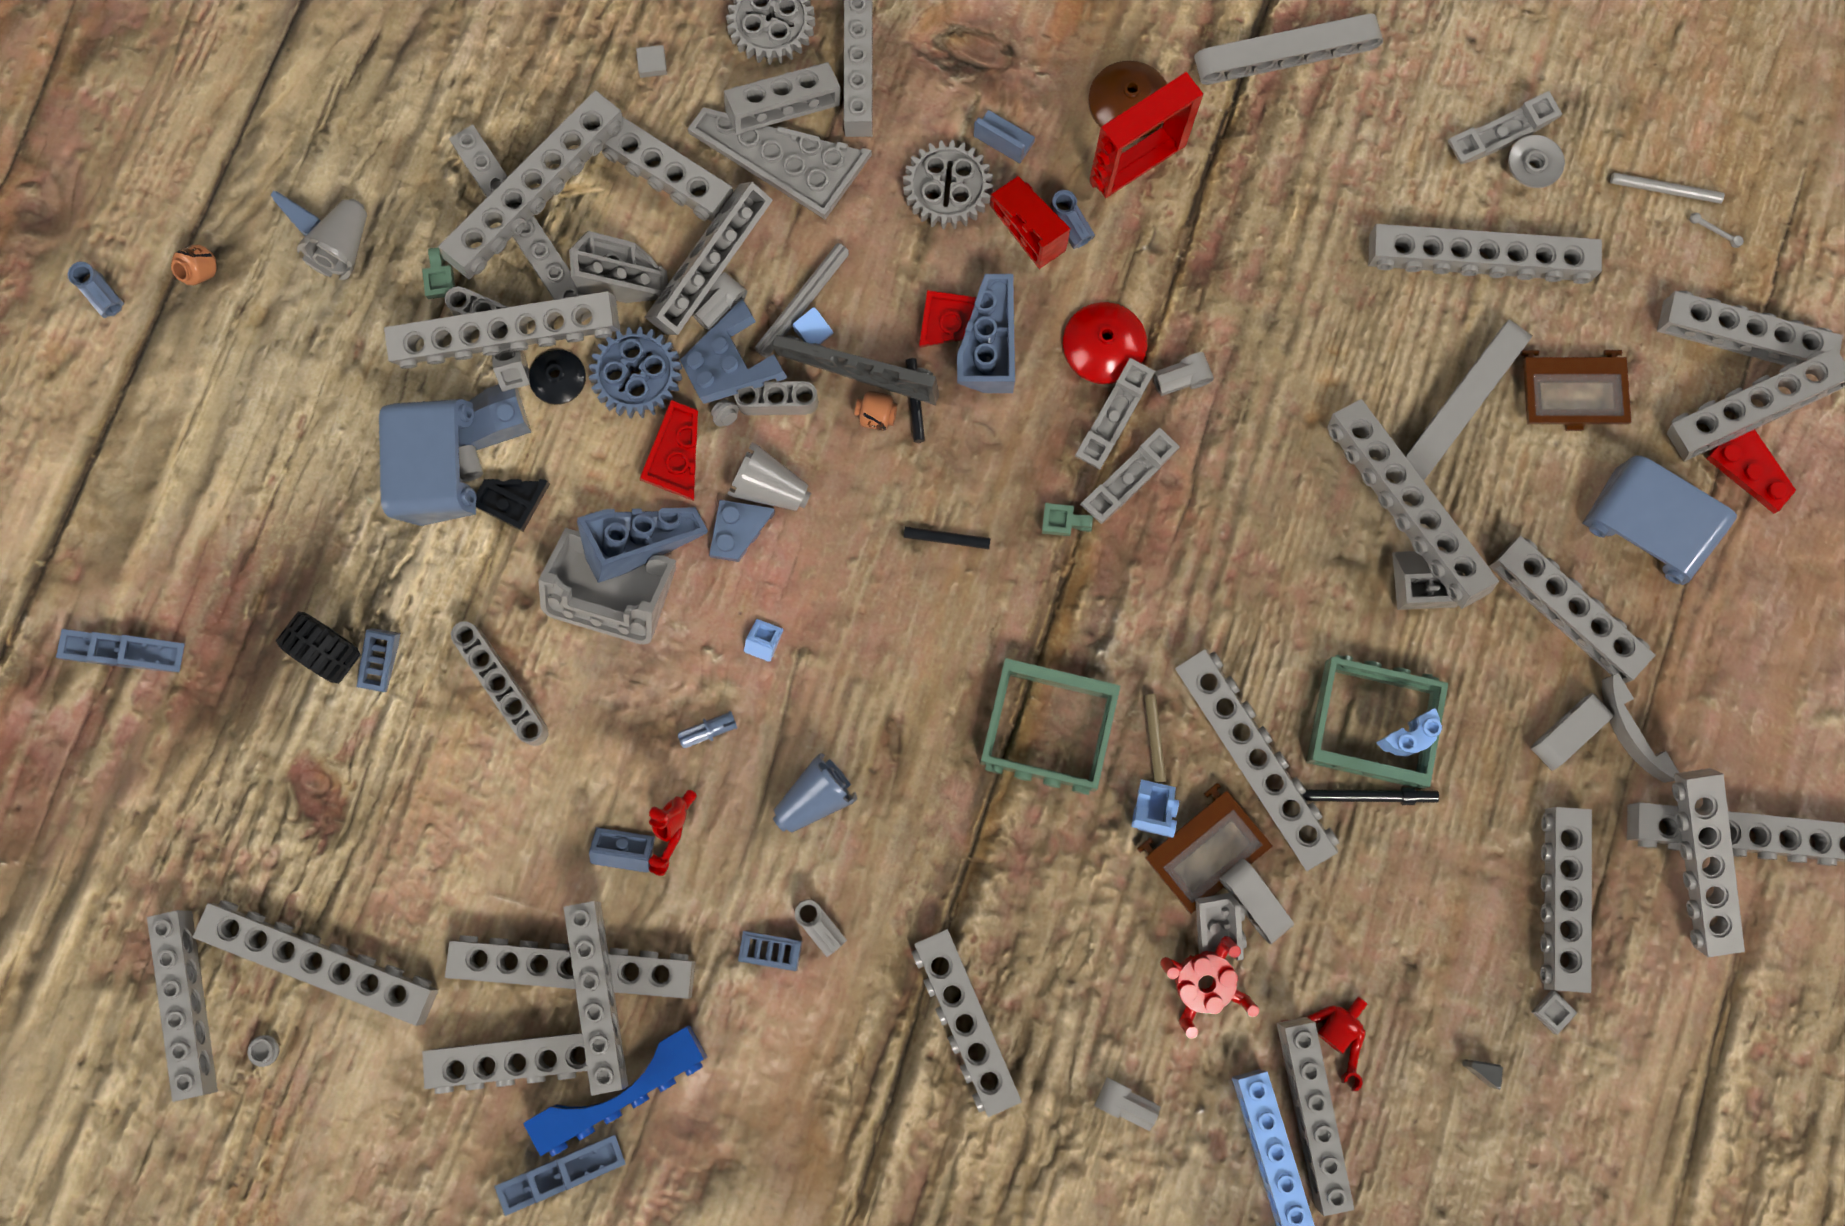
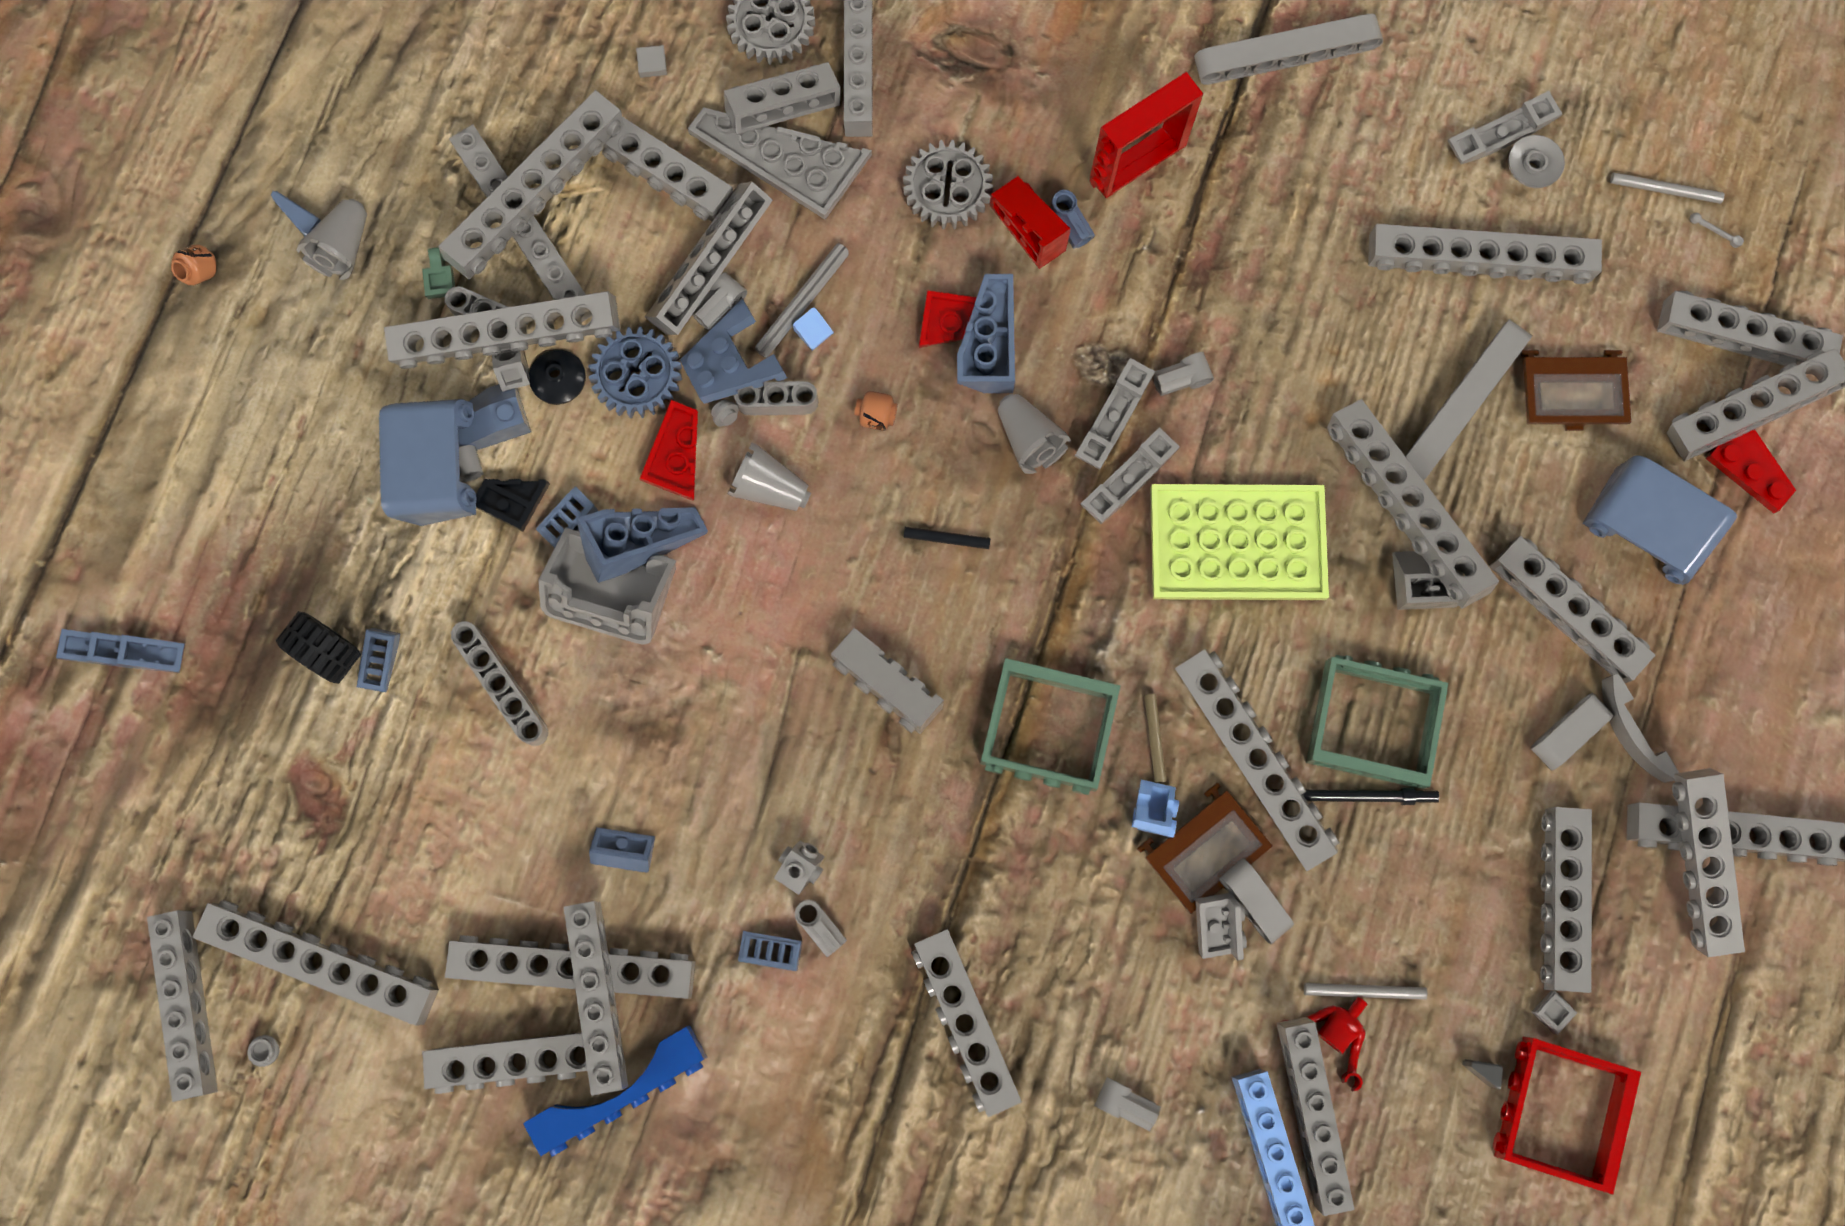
sand blue piece [68,262,124,318] -> none
sand blue slope [494,1135,626,1216] -> none
light grey wedge [569,231,668,303] -> none
red piece [649,790,697,876] -> none
sand blue axle [678,711,737,748] -> none
sand blue wing [709,500,775,562] -> none
light blue slope [744,619,783,662] -> none
dark grey wing [773,335,939,406] -> none
sand blue cone [773,753,858,833] -> none
black bar [905,358,925,443] -> none
sand blue panel [974,110,1035,164] -> none
sand green plate [1042,503,1093,536] -> none
red dish [1063,302,1147,384] -> none
reddish brown dish [1088,61,1167,138] -> none
plate [1160,936,1259,1039] -> none
light blue cylinder [1376,708,1442,757] -> none
none -> sand blue slope [536,486,598,548]
none -> light grey brick [774,840,825,895]
none -> light grey wedge [831,628,944,734]
none -> light grey cone [998,394,1070,474]
none -> yellowish green plate [1150,484,1329,600]
none -> light grey bar [1304,983,1428,1000]
none -> red window [1493,1036,1641,1195]

